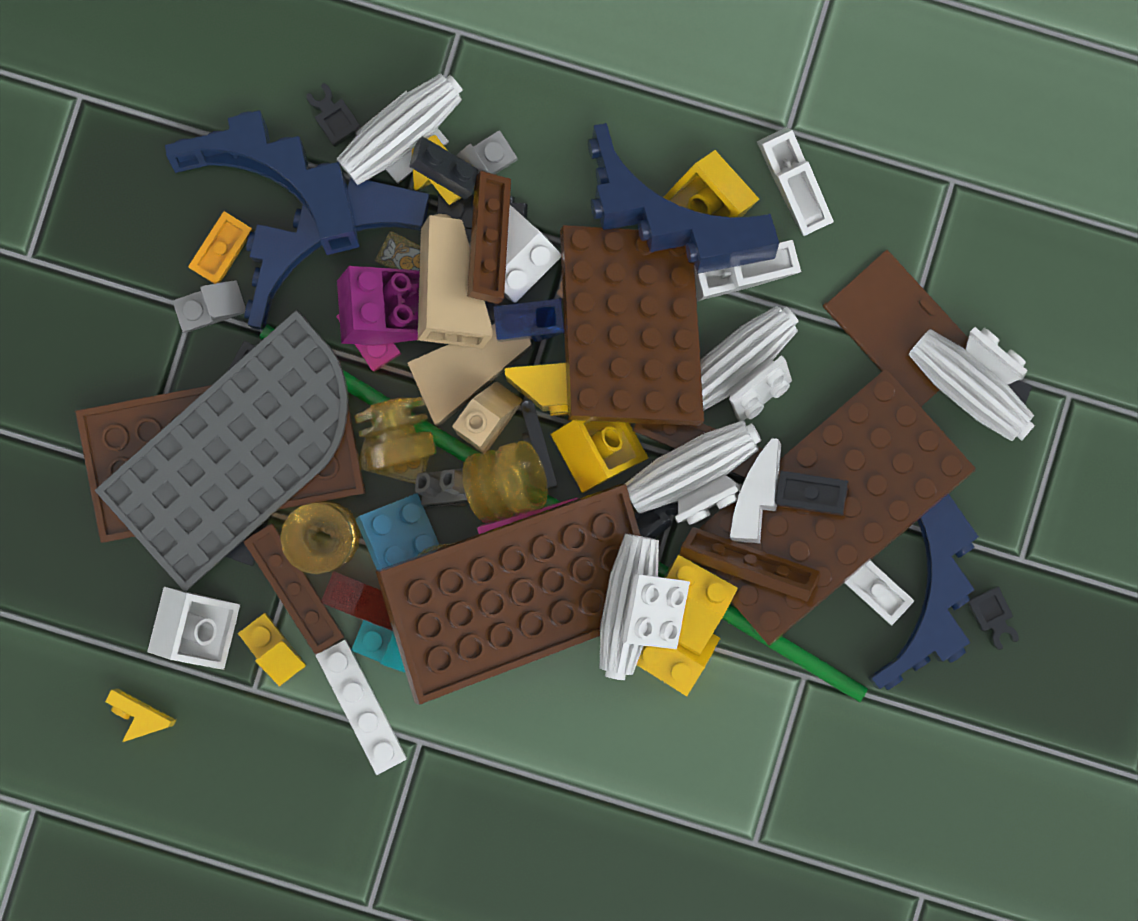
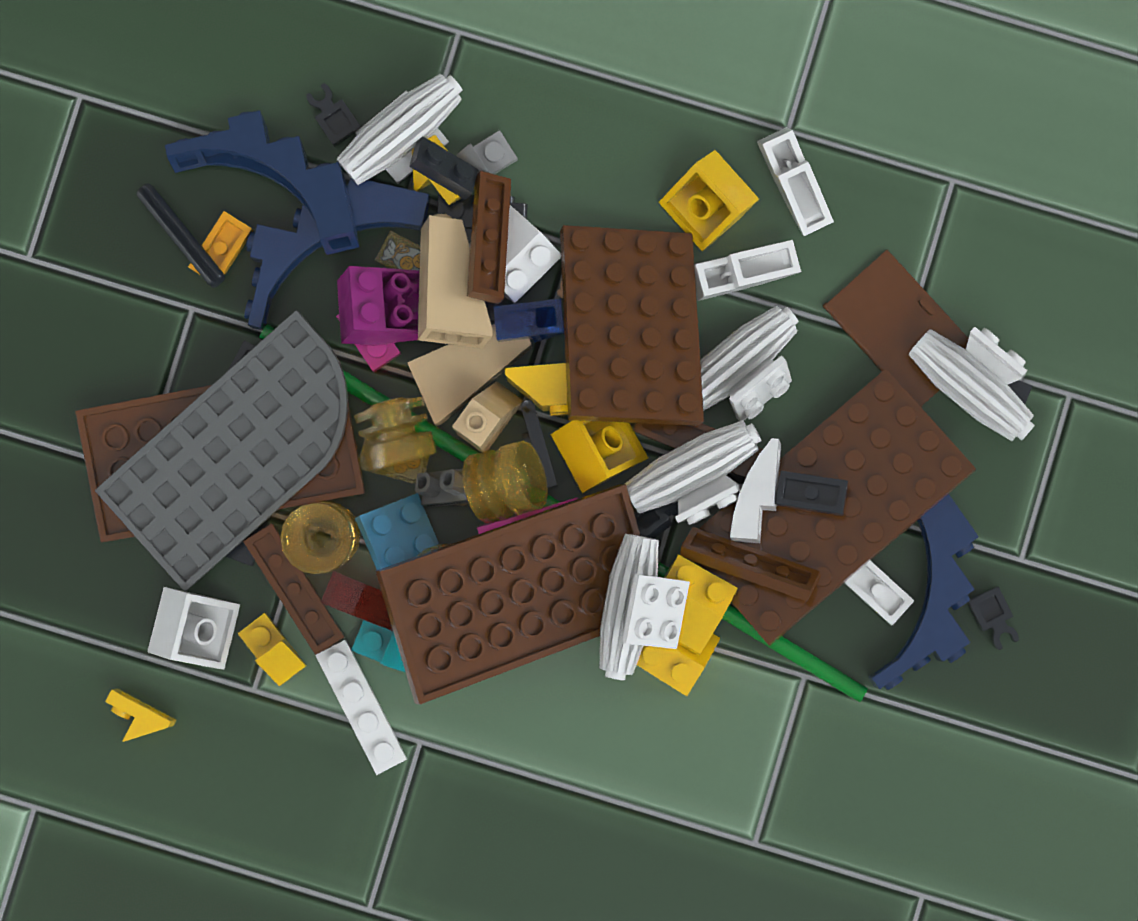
light grey slope [172,280,246,333] -> none
dark blue arch [588,123,779,274] -> none
none -> black axle [137,183,225,288]

